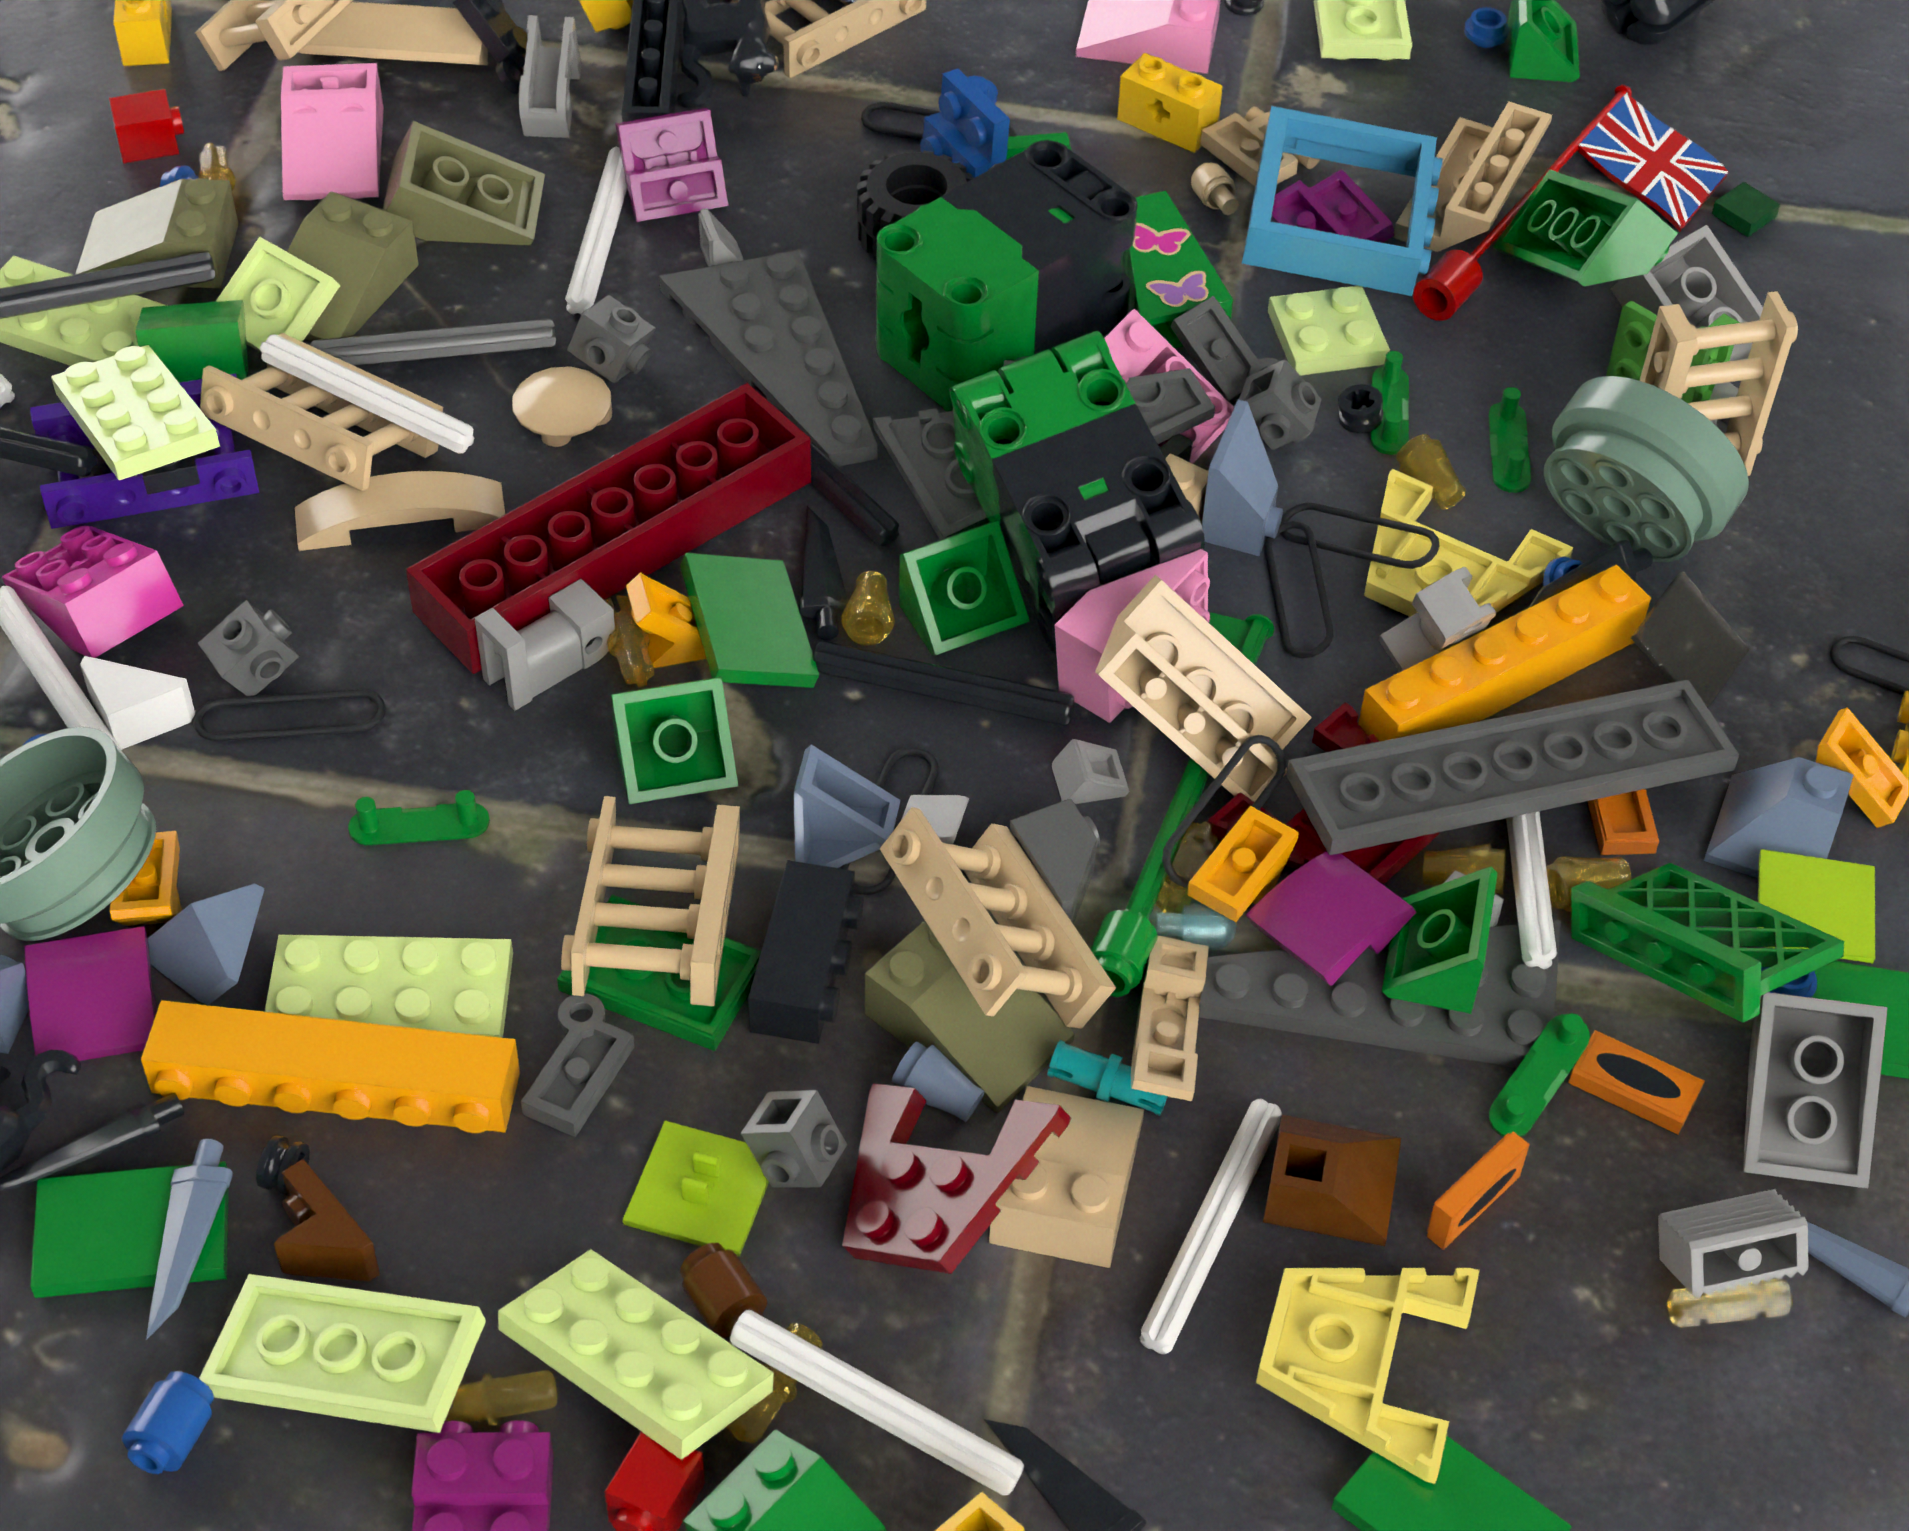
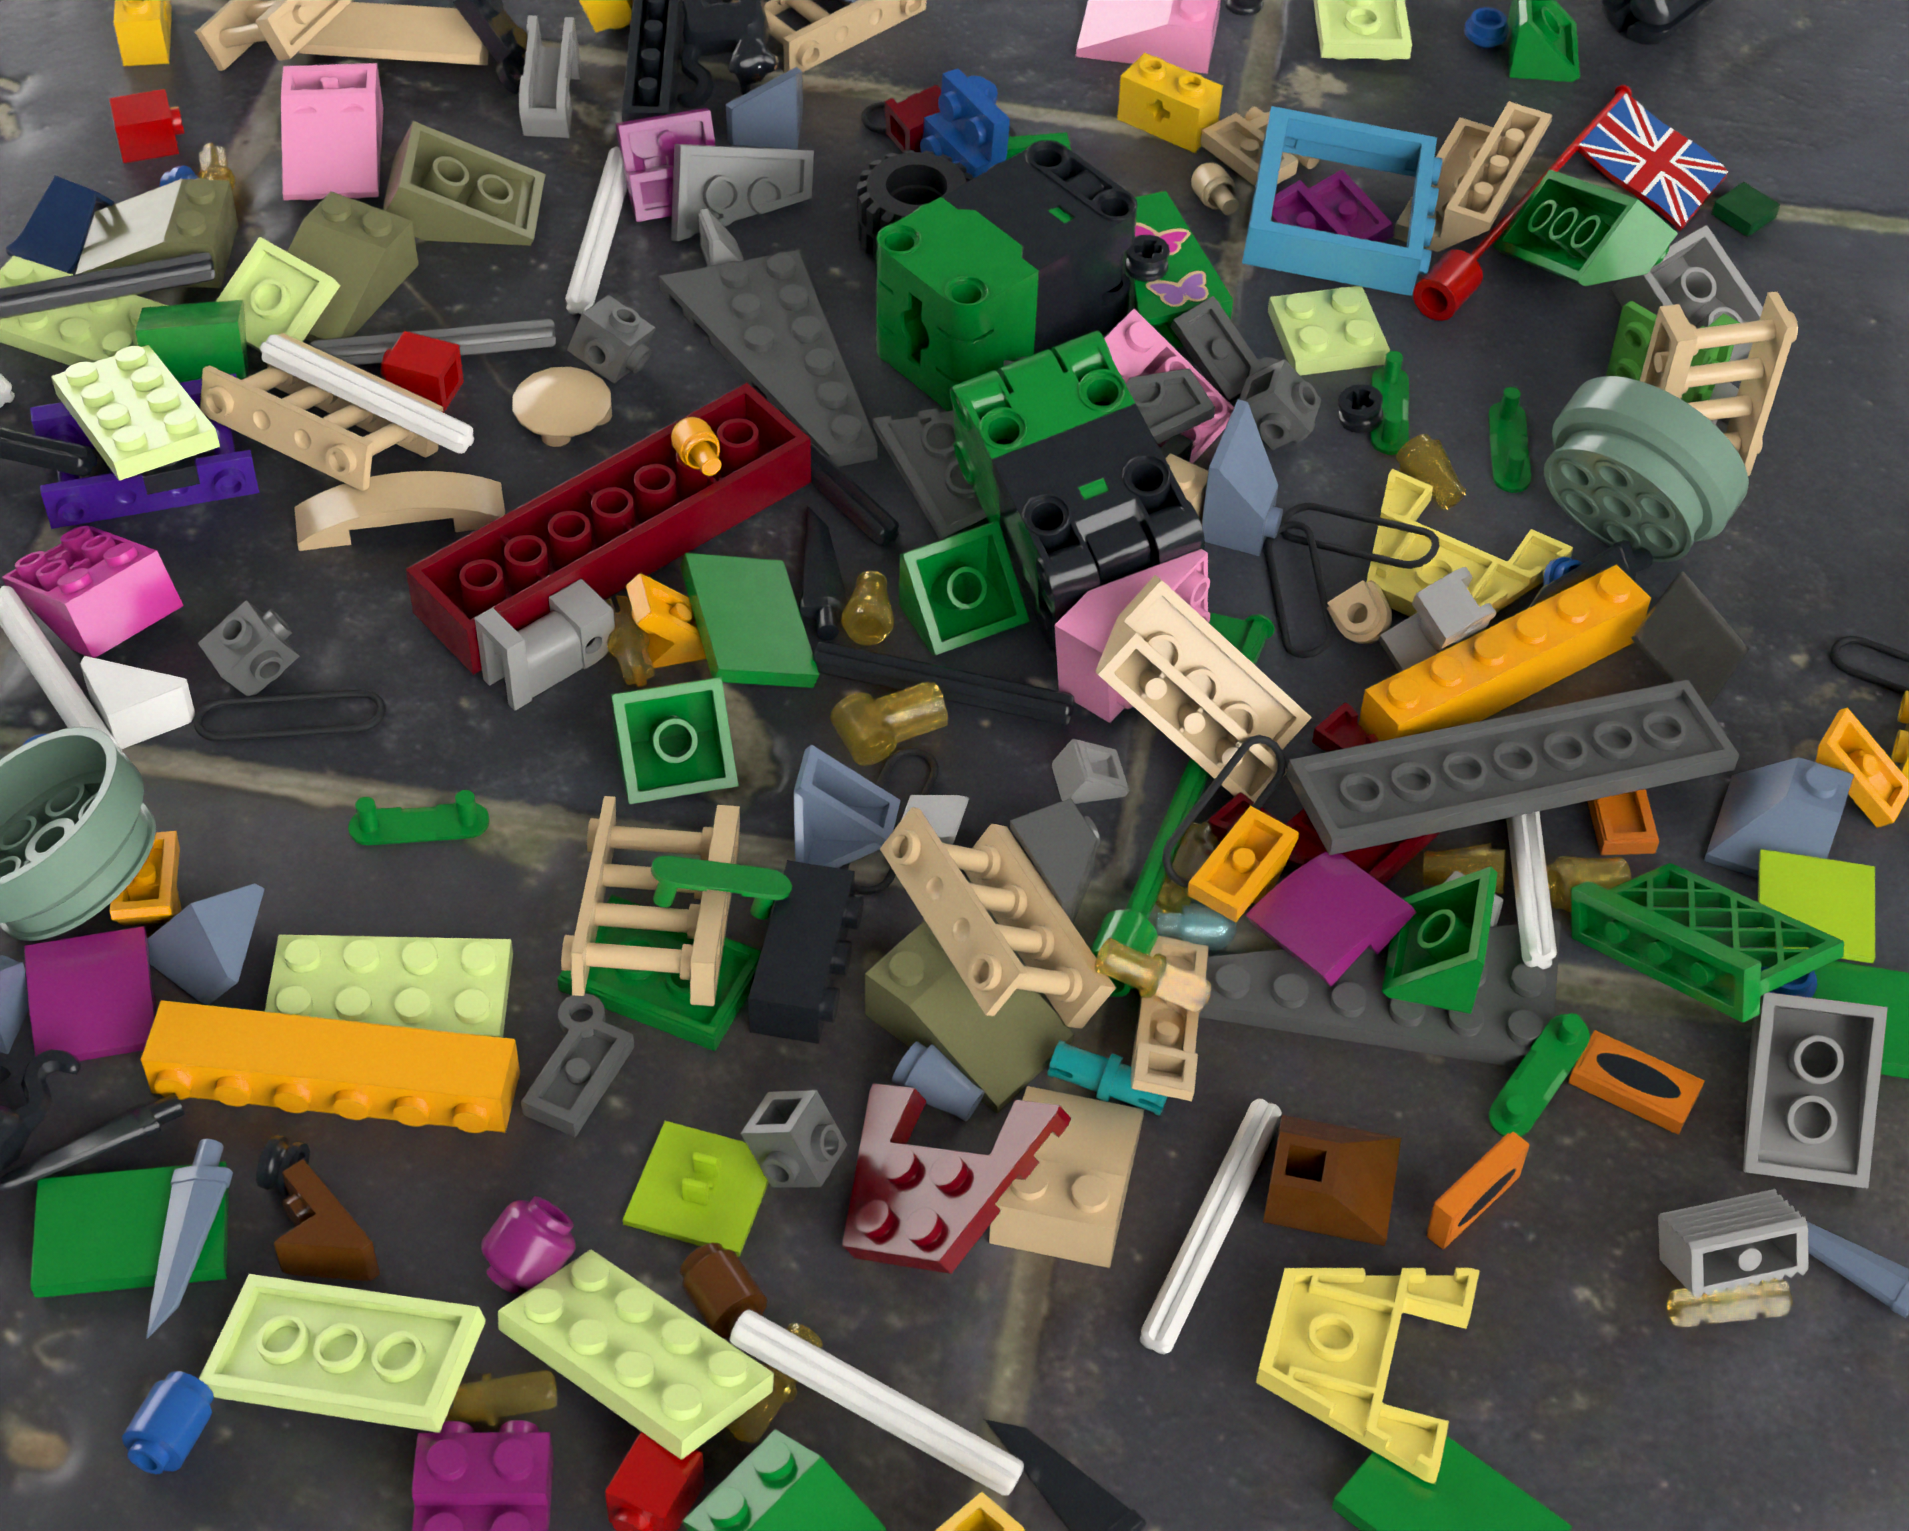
none -> dark blue piece [6,175,114,274]
none -> red brick [381,331,464,413]
none -> magenta head [481,1196,576,1294]
none -> green piece [651,856,792,920]
none -> dark grey wing [671,144,814,242]
none -> light orange cylinder [671,417,721,476]
none -> sand blue slope [726,67,803,149]
none -> clear yellow piece [830,682,948,766]
none -> dark red brick [885,84,941,152]
none -> clear yellow axle [1095,938,1211,1013]
none -> black bush [1125,235,1170,282]
none -> tan piece [1327,580,1392,644]

